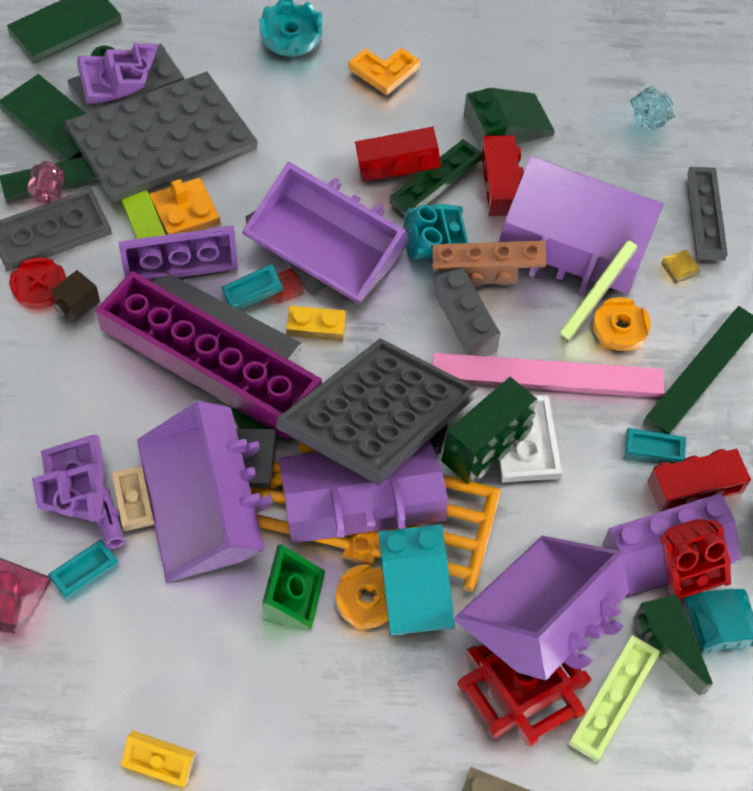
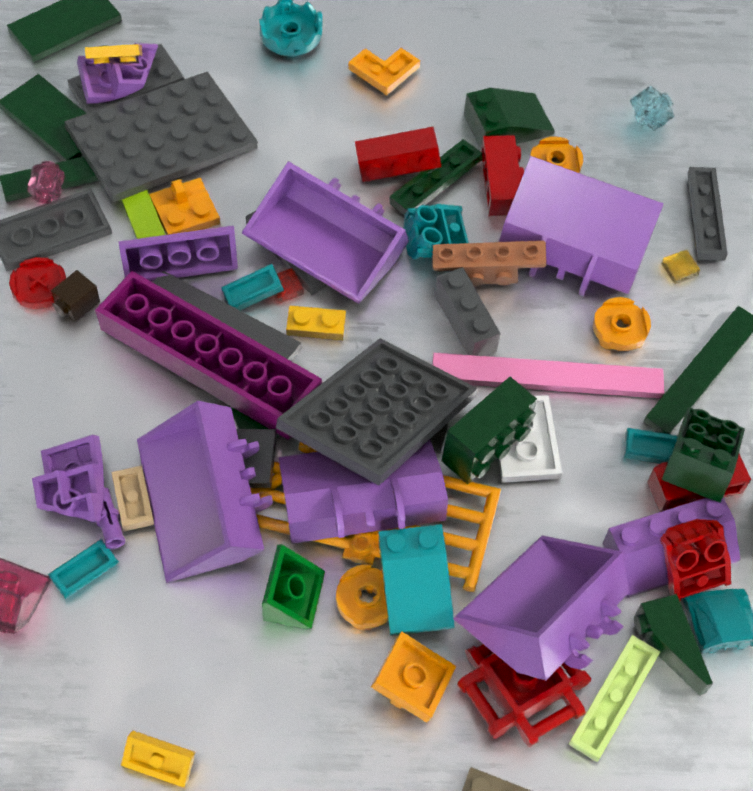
yellowish green tile [560,240,637,342] -> none
none -> yellow plate [85,44,143,64]
none -> light orange hinge [371,631,456,723]
none -> light orange plate [530,137,583,173]
none -> dark green slope [661,407,745,503]

